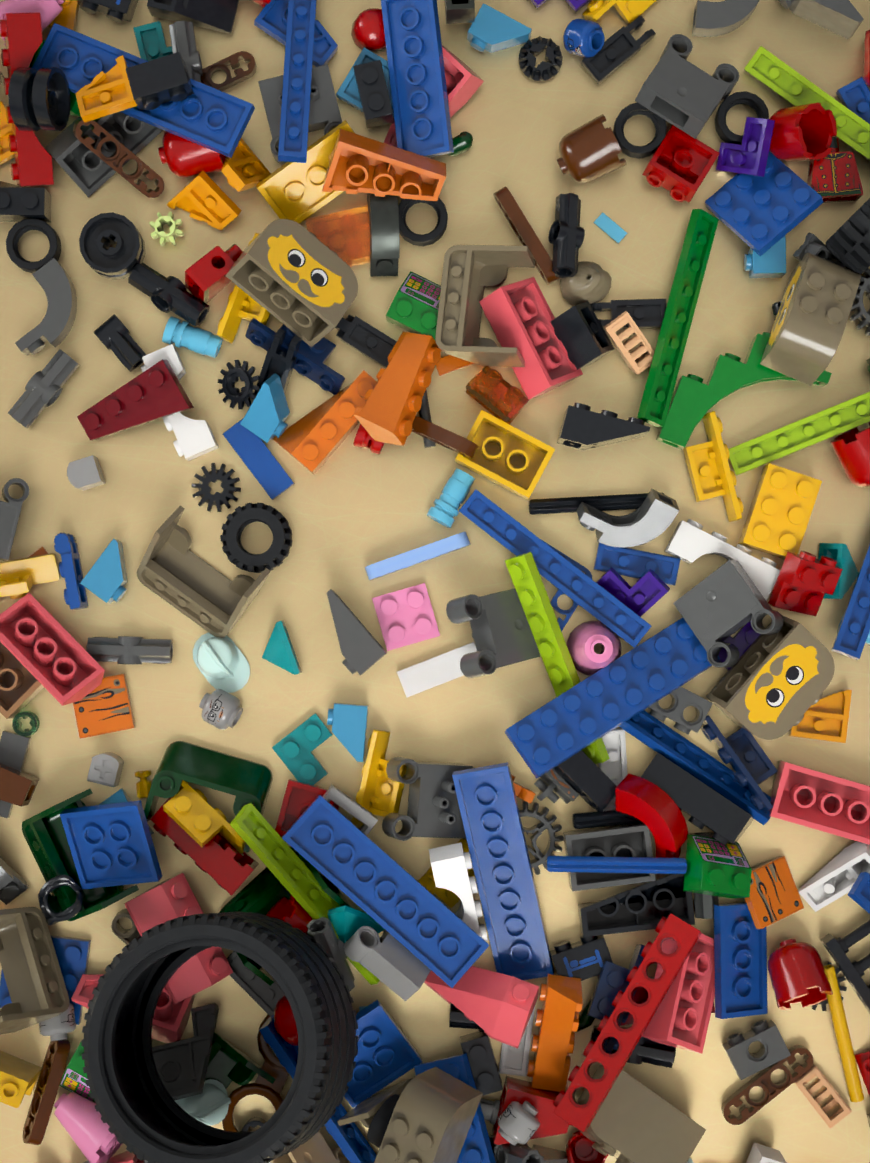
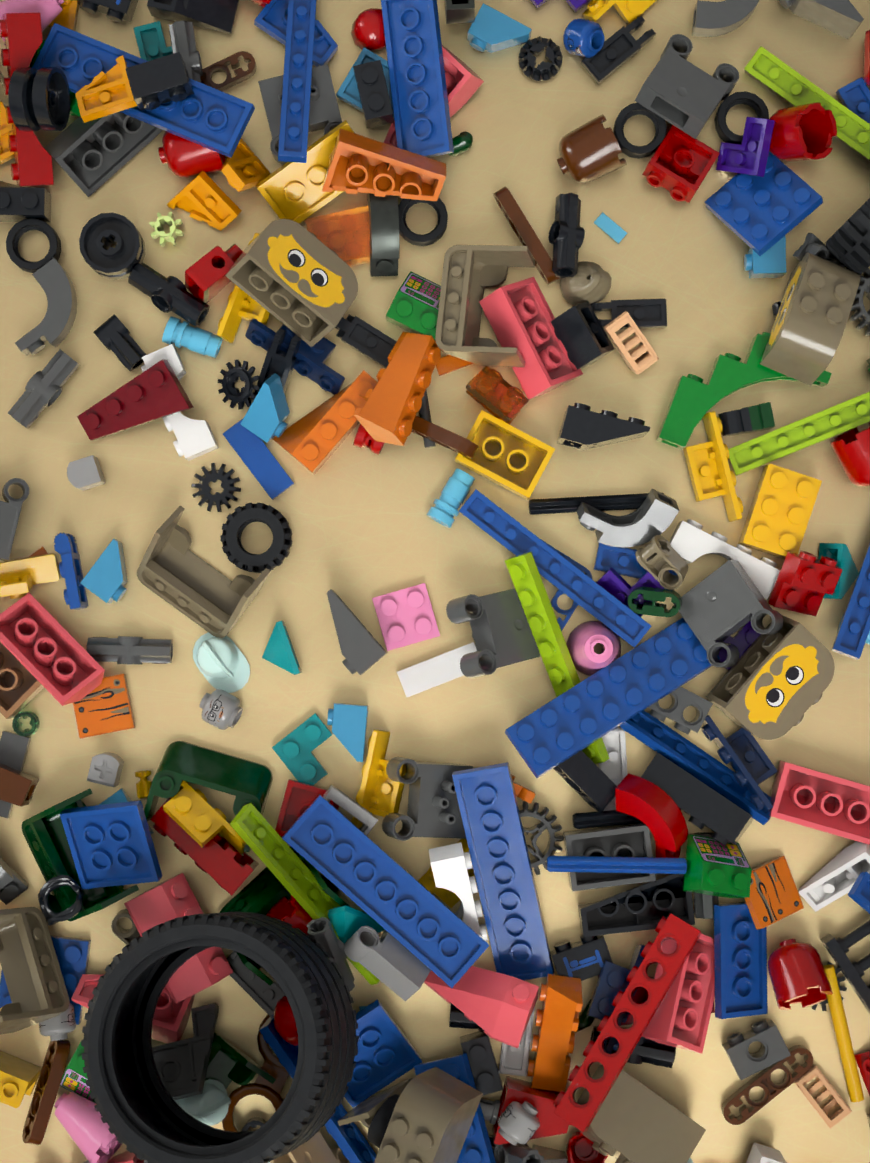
reddish brown beam [73,118,164,198] -> none
light blue beam [365,532,471,580] -> none
dark grey hips [534,769,579,804] -> none
green plate [637,209,719,427] -> none
light orange wing [789,690,852,743] -> none
red torso [807,137,863,203] -> none
none -> dark green beam [628,587,682,617]
none -> dark tan piece [635,535,688,590]
none -> leg [718,402,775,436]

